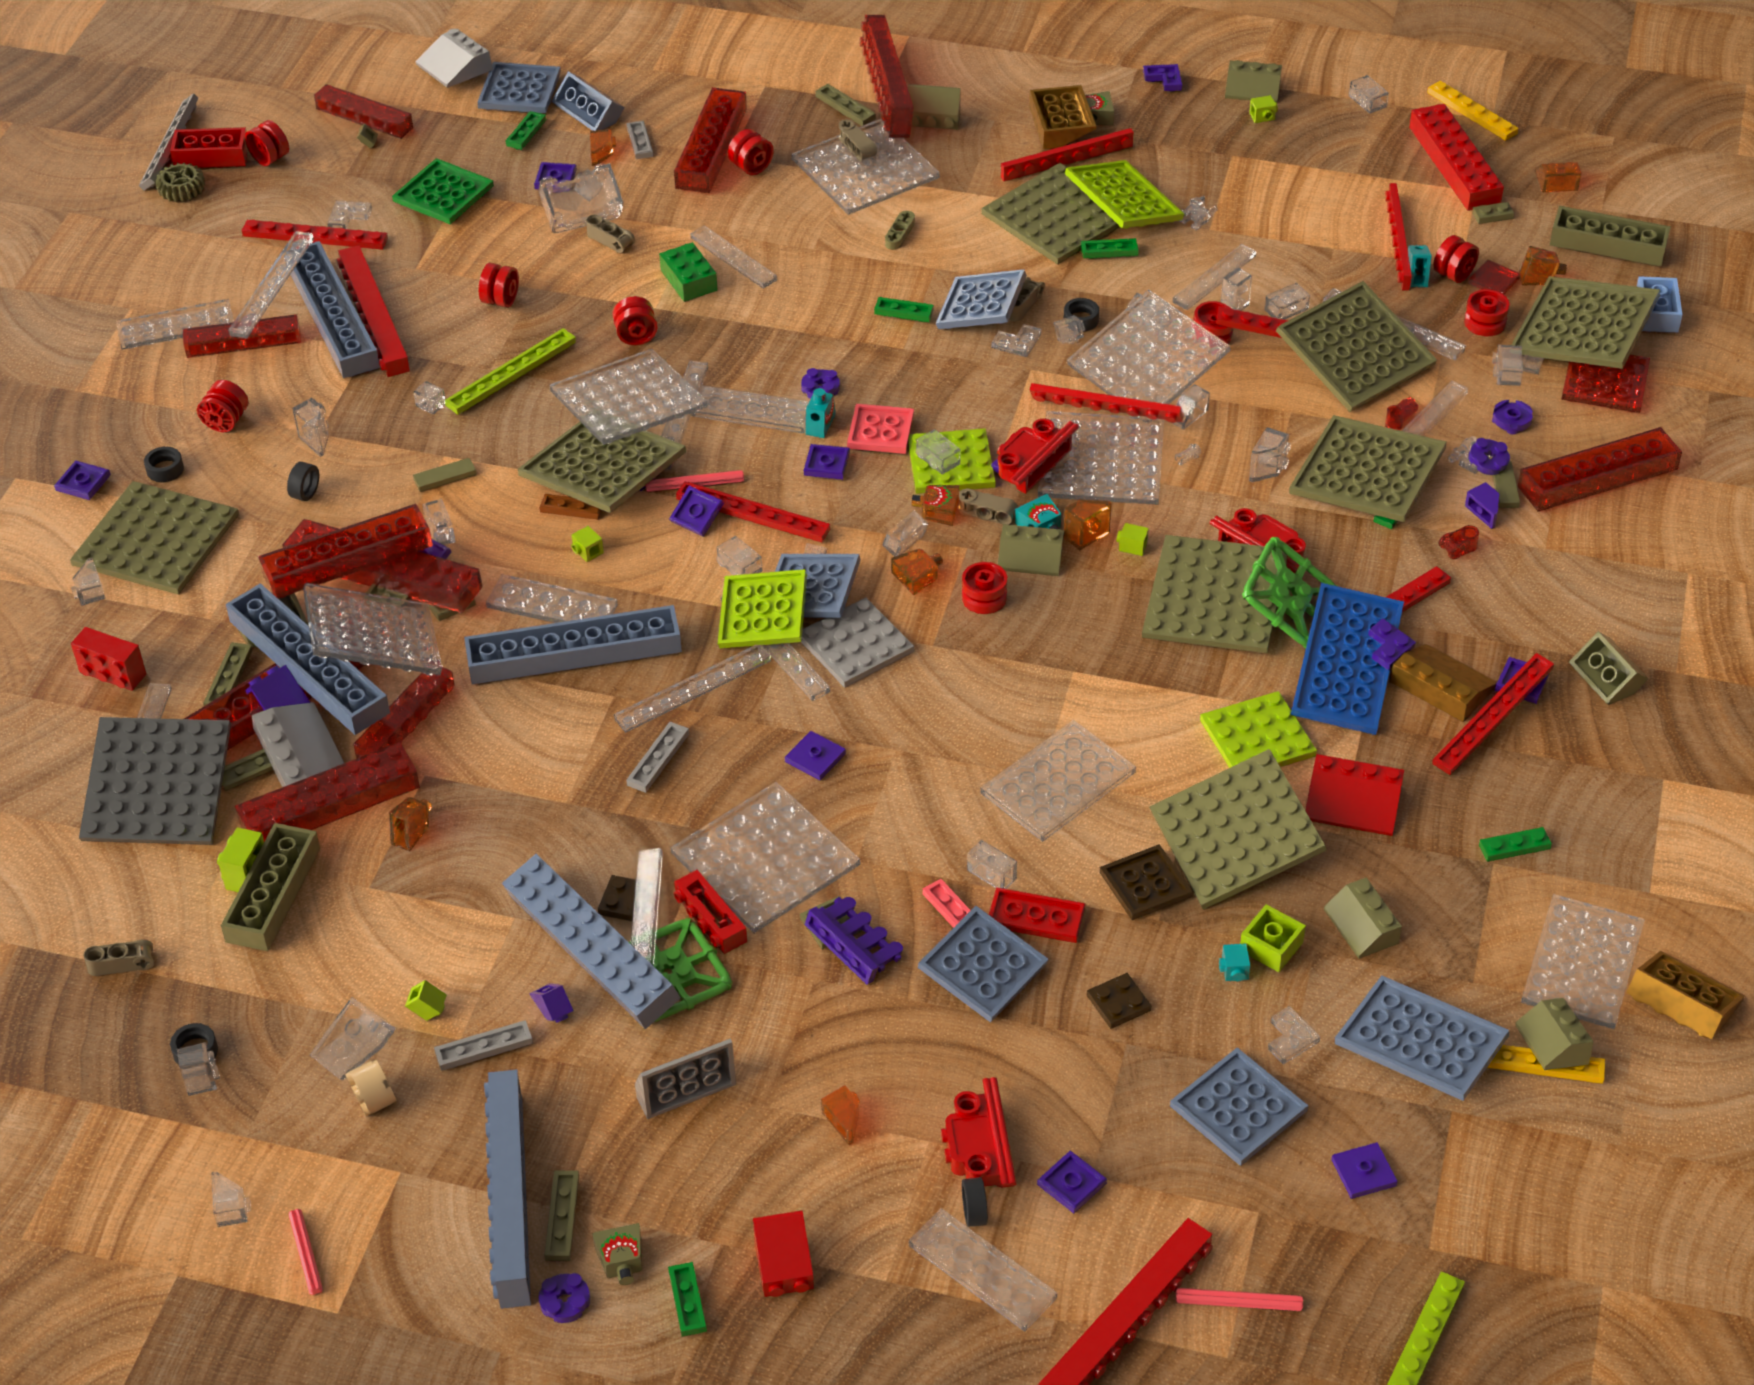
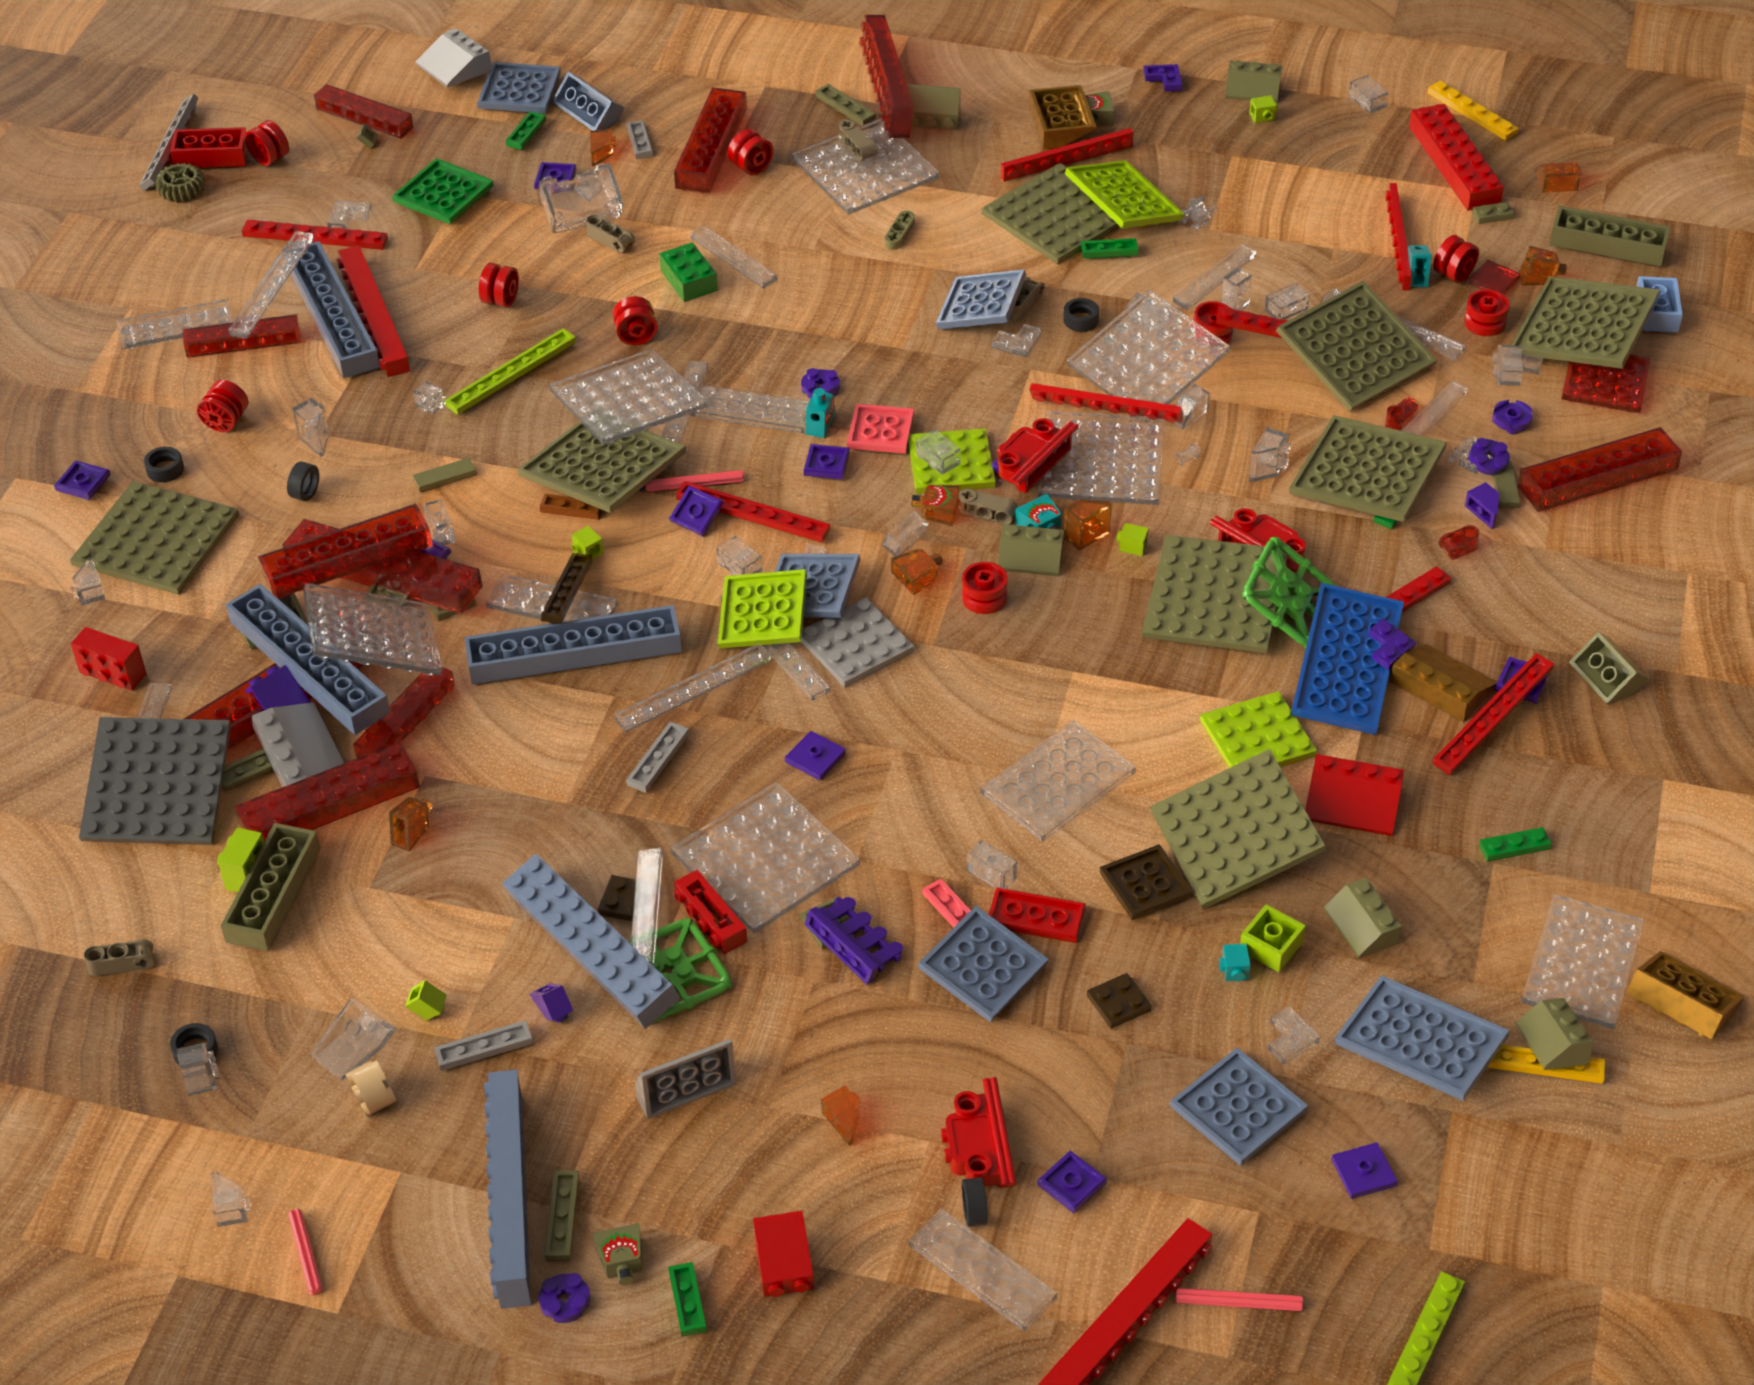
olive plate [203,642,253,711] -> none
green plate [874,297,934,322] -> none
clear brick [1053,315,1085,344] -> none
none -> dark brown plate [541,552,592,624]

